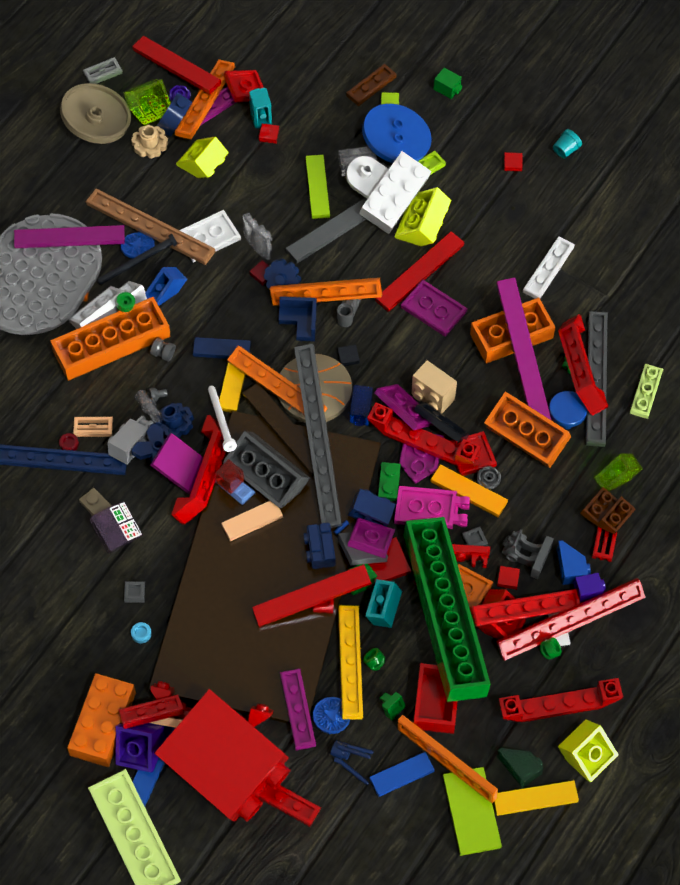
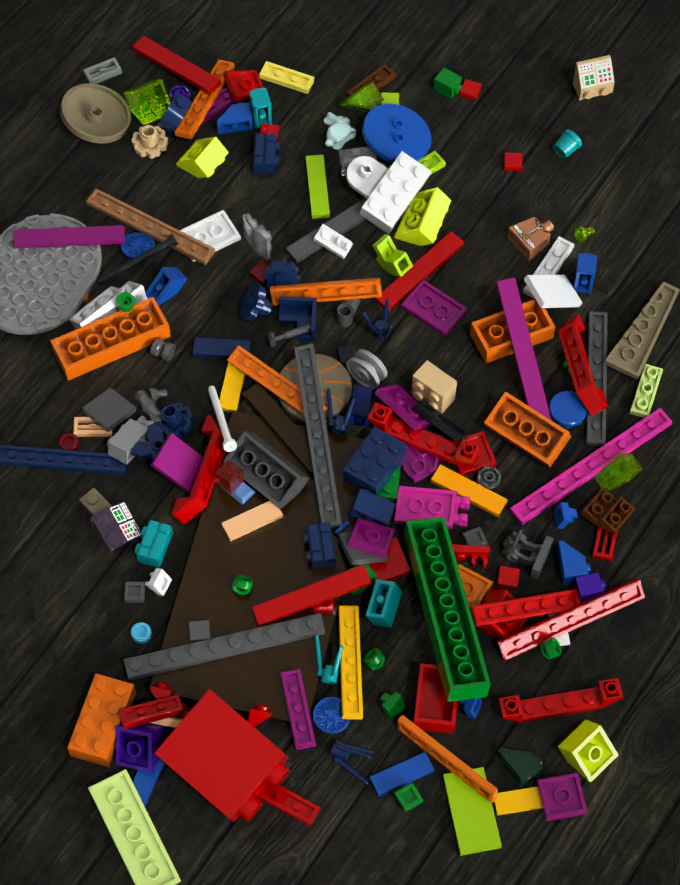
none -> dark grey tile [82,388,136,432]
none -> dark grey plate [124,613,325,680]
none -> teal brick [135,520,173,568]
none -> white tile [145,568,172,596]
none -> dark grey tile [189,620,210,643]
none -> blue slope [217,102,253,134]
none -> green tile [232,575,253,595]
none -> dark blue plant [239,284,272,321]
none -> dark blue brick [253,133,280,174]
none -> light yellow plate [259,61,314,94]
none -> dark grey piece [268,324,311,348]
none -> white plate [313,224,353,259]
none -> teal plant [315,635,343,684]
none -> light aqua animal [324,112,356,150]
none -> dark blue plant [327,388,356,435]
none -> clear neon green slope [340,82,384,112]
none -> dark blue brick [343,426,407,496]
none -> light grey wheel [346,349,388,389]
none -> dark blue plant [362,299,392,339]
none -> lime brick [372,234,413,277]
none -> green tile [394,783,423,812]
none -> blue tile [457,698,483,720]
none -> red tile [459,79,482,101]
none -> nougat torso [508,217,554,261]
none -> dark pink plate [510,408,672,525]
none -> white tile [524,275,582,308]
none -> magenta tile [537,772,587,821]
none -> blue tile [553,502,578,529]
none -> slope [573,55,614,100]
none -> blue brick [574,253,597,293]
none -> clear neon green piece [575,227,595,242]
none -> dark tan wing [604,282,680,380]

